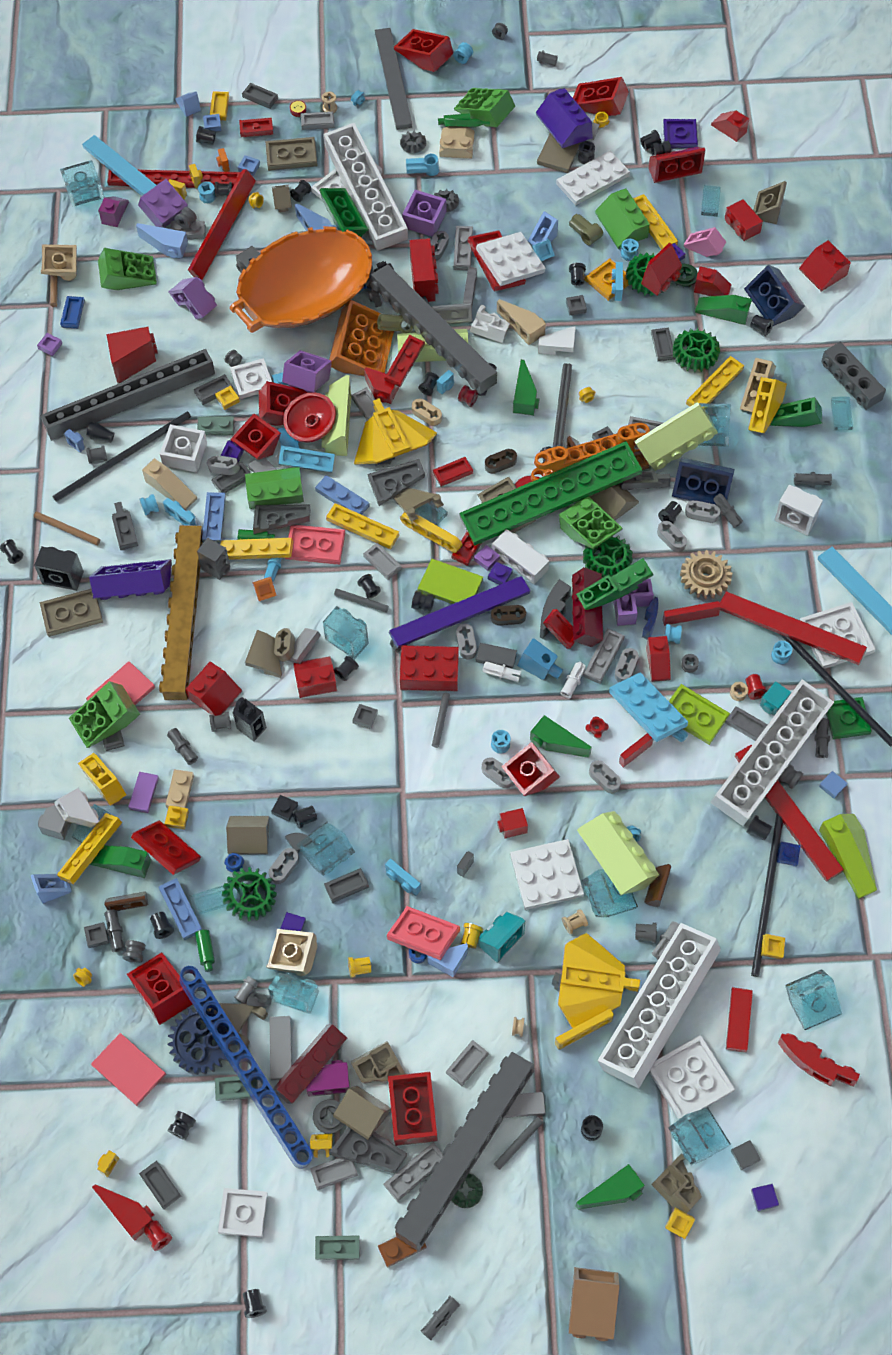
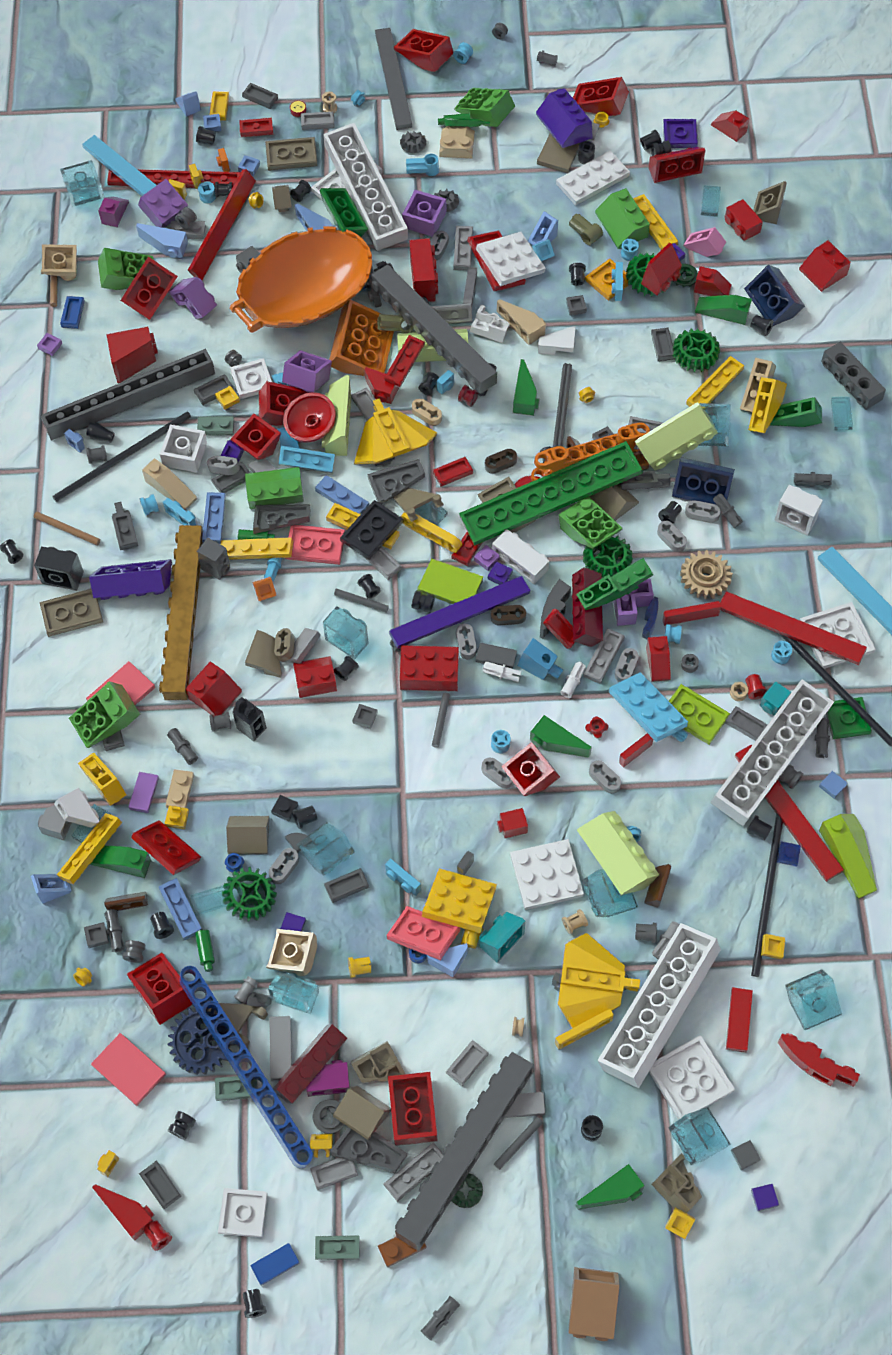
none -> red slope [120,257,178,320]
none -> blue tile [250,1243,300,1286]
none -> black tile [340,500,404,560]
none -> yellow plate [422,868,497,933]

